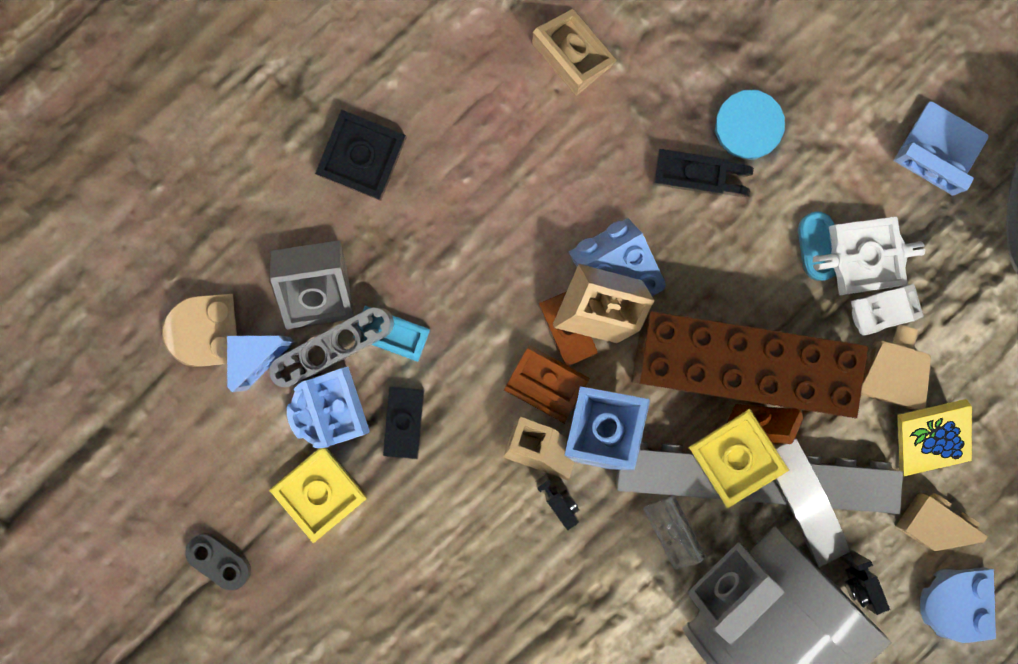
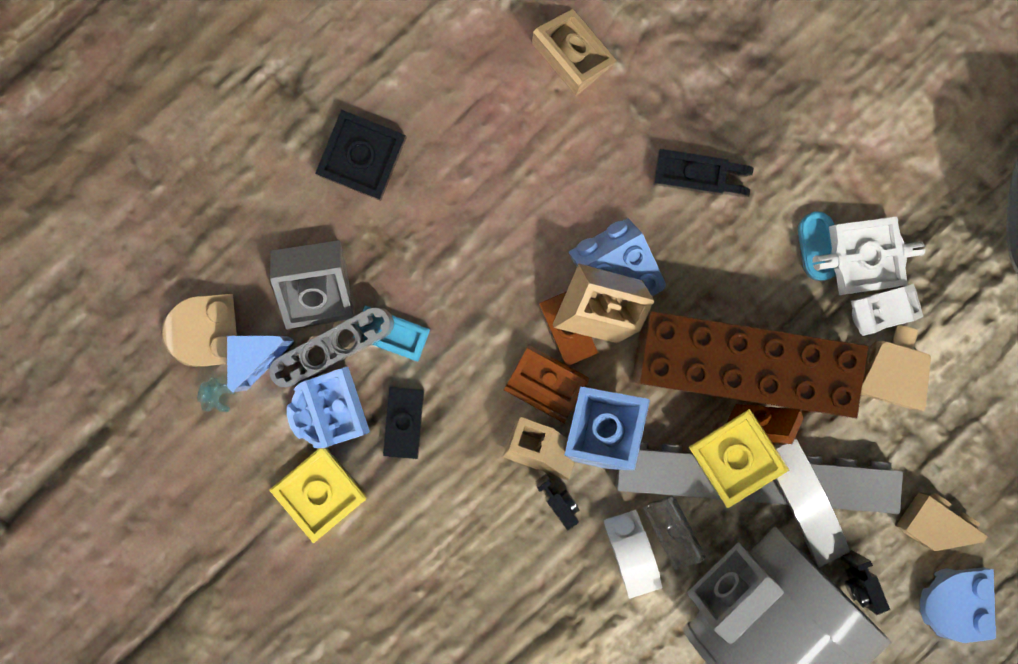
dark grey plate [185,533,251,590] -> none
medium azure tile [715,90,785,159] -> none
light blue bracket [893,102,989,196] -> none
light yellow tile [898,399,972,476] -> none
none -> clear light blue plate [197,377,235,412]
none -> white brick [603,510,663,599]

